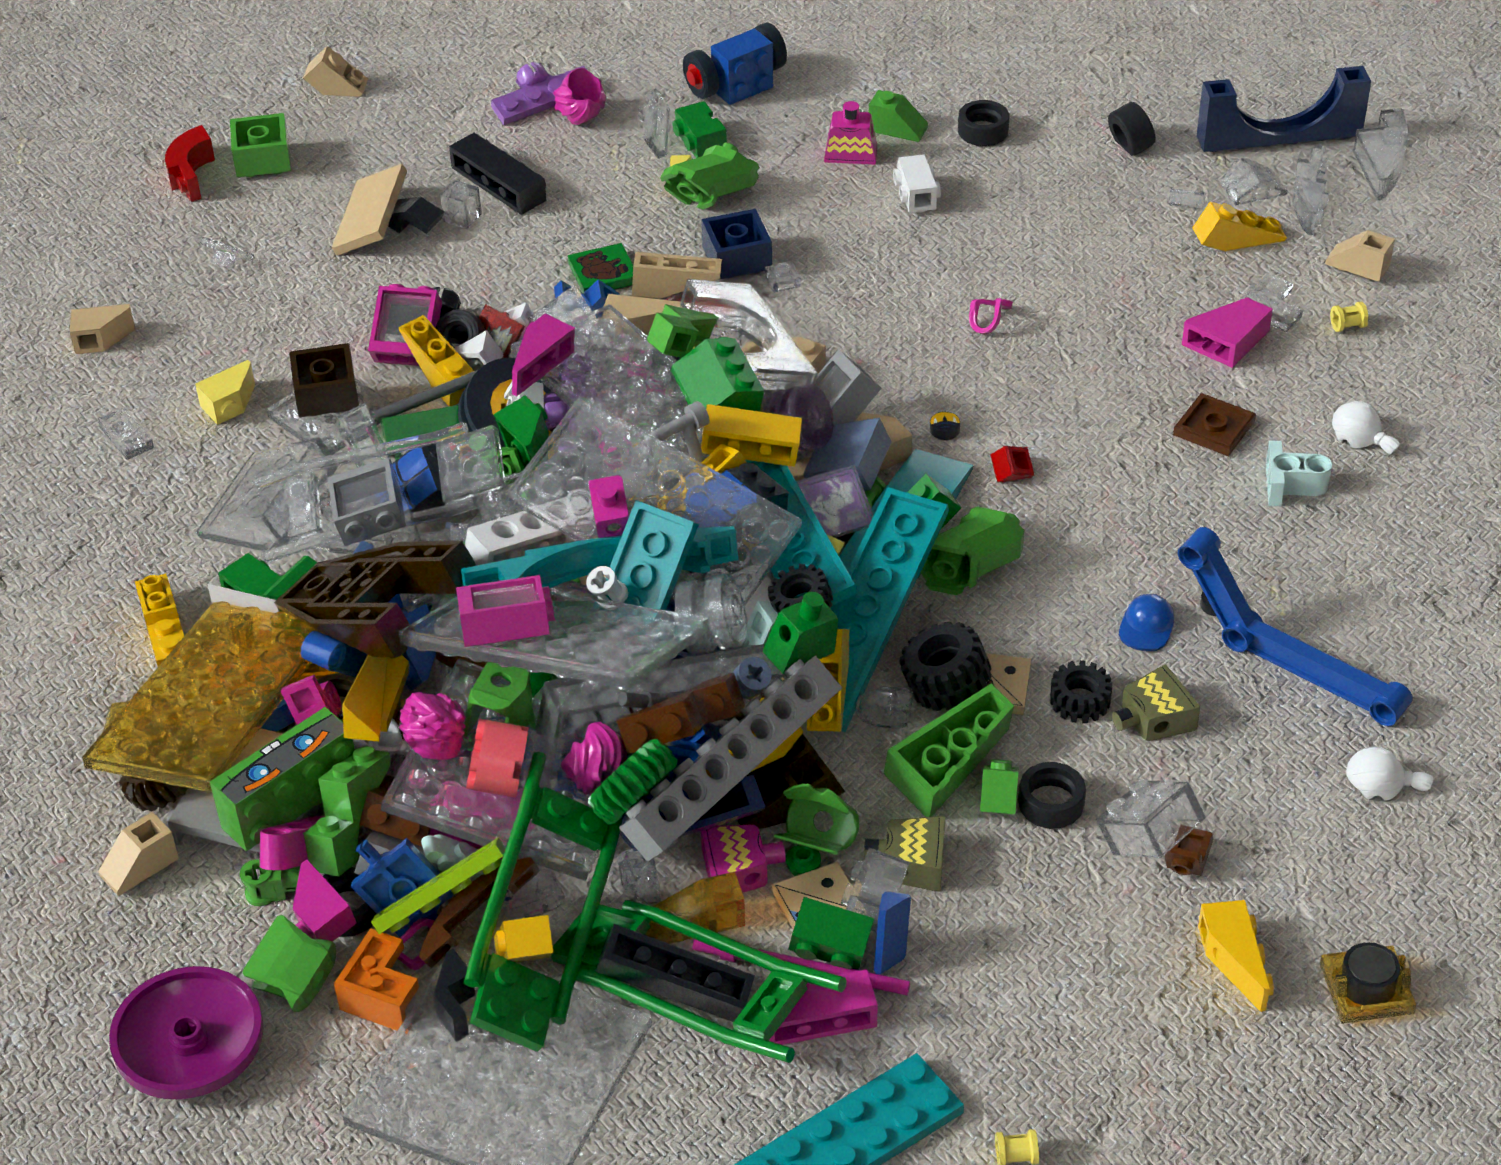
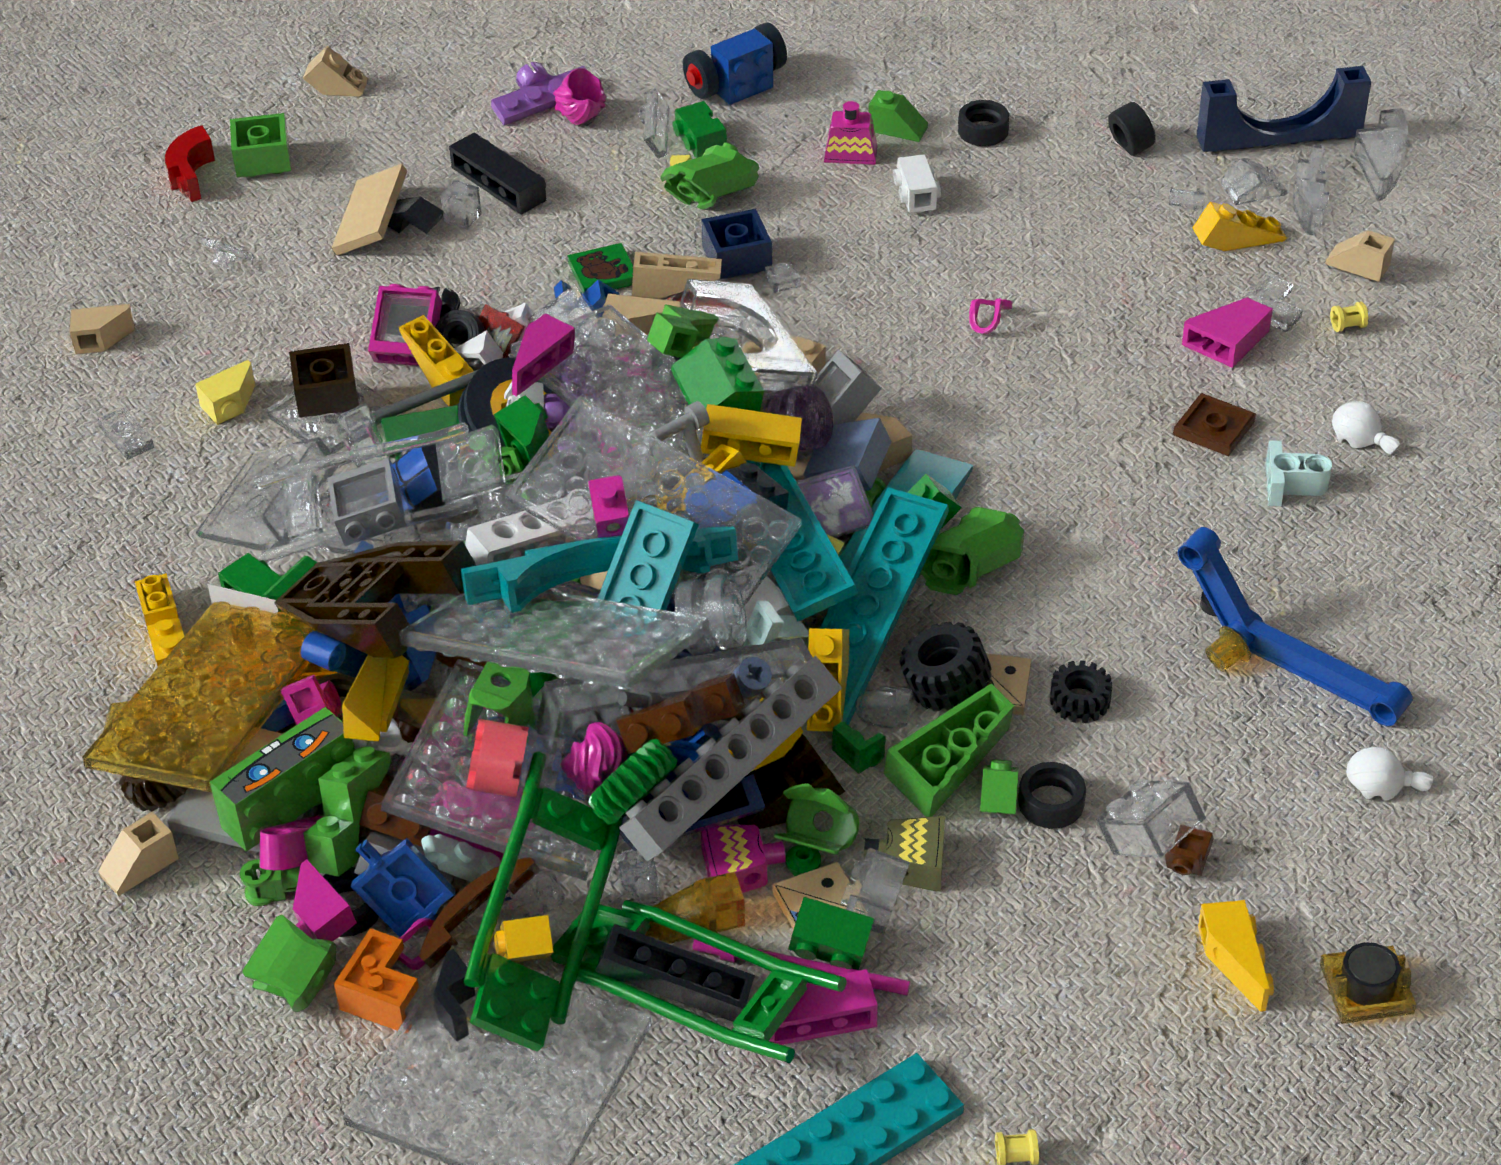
magenta dish [109,966,264,1100] -> none
lime plate [371,837,506,934] -> none
dark pink hair [399,692,466,760] -> none
dark pink window [456,575,555,647] -> none
white bush [586,566,628,609] -> none
green torso [763,592,838,674] -> none
black tyre [768,564,833,613] -> none
blue slope [874,891,911,974] -> none
black tile [930,412,960,440] -> none
red slope [990,446,1035,482] -> none
olive torso [1112,664,1200,741] -> none
blue cap [1119,594,1174,651] -> none
none -> green bracket [832,721,886,774]
none -> clear yellow piece [1205,626,1252,672]

